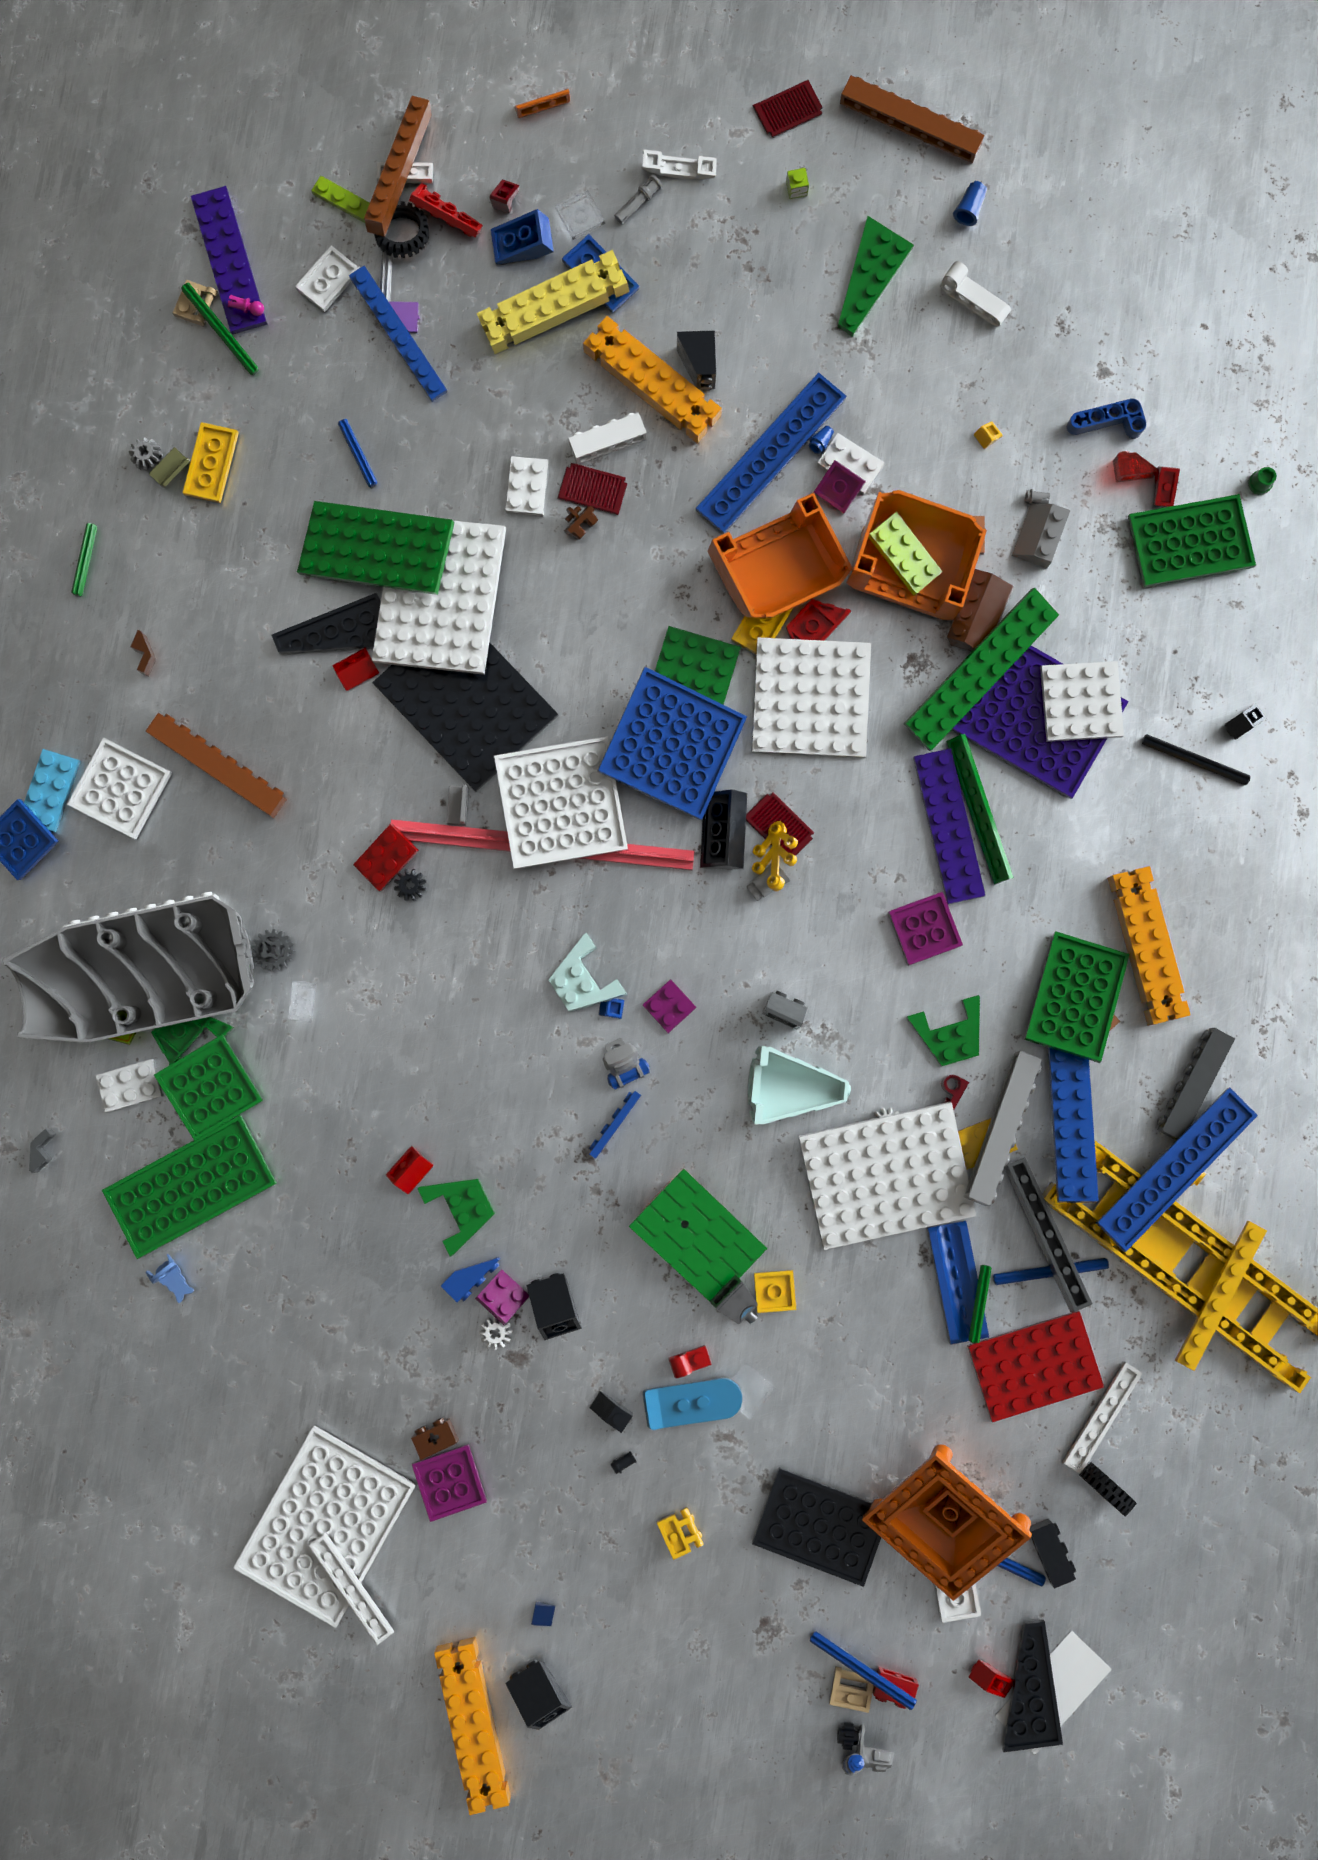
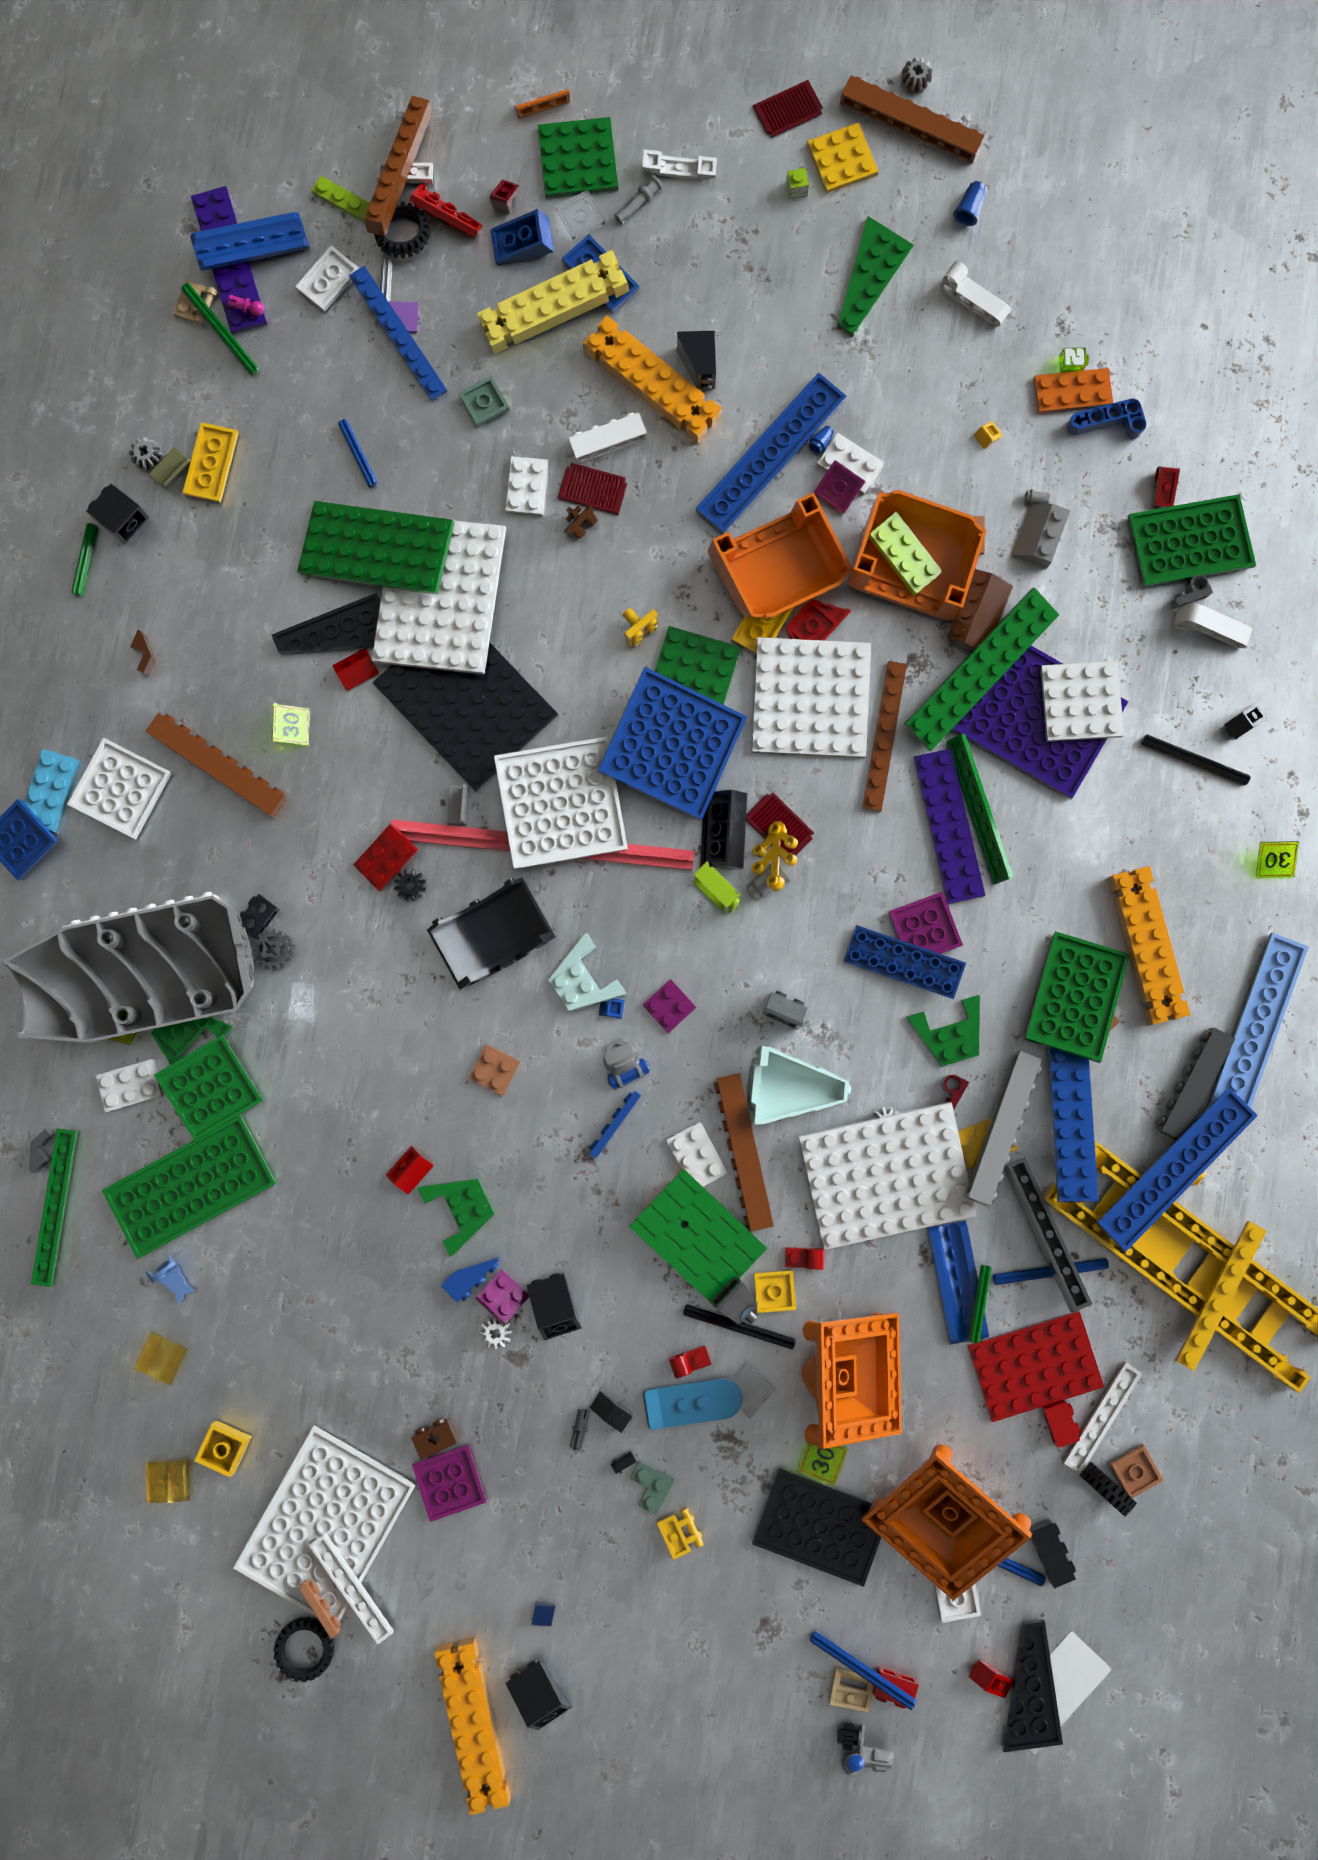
clear red slope [1113,451,1158,482] -> none
green piece [1248,467,1277,495] -> none
none -> green plate [31,1128,78,1287]
none -> black slope [86,484,150,545]
none -> clear yellow slope [134,1331,188,1386]
none -> clear yellow slope [146,1460,190,1503]
none -> blue plate [190,212,310,271]
none -> yellow brick [194,1420,252,1477]
none -> black brick [239,894,281,940]
none -> clear neon green piece [271,704,310,746]
none -> black tyre [273,1617,335,1682]
none -> nougat plate [299,1578,341,1639]
none -> black panel [427,877,556,990]
none -> sand green plate [459,376,510,427]
none -> nougat plate [468,1044,520,1096]
none -> green plate [538,117,618,198]
none -> dark grey axle [570,1409,590,1450]
none -> yellow plate [622,608,658,648]
none -> sand green plate [630,1460,674,1516]
none -> white plate [667,1122,728,1186]
none -> black axle [683,1305,796,1350]
none -> lime window [693,861,741,914]
none -> dark orange brick [714,1073,774,1231]
none -> red plate [785,1247,825,1270]
none -> clear neon green piece [797,1444,848,1486]
none -> orange piece [801,1312,902,1449]
none -> yellow plate [807,122,879,193]
none -> blue plate [844,925,966,999]
none -> dark orange plate [862,661,907,812]
none -> light grey gear [901,57,933,92]
none -> orange plate [1033,368,1113,414]
none -> red brick [1041,1400,1081,1448]
none -> clear neon green brick [1059,347,1089,373]
none -> nougat plate [1109,1444,1164,1498]
none -> dark grey plate [1170,575,1213,610]
none -> white beam [1173,603,1252,649]
none -> light blue plate [1207,933,1309,1108]
none -> clear neon green piece [1256,841,1299,878]

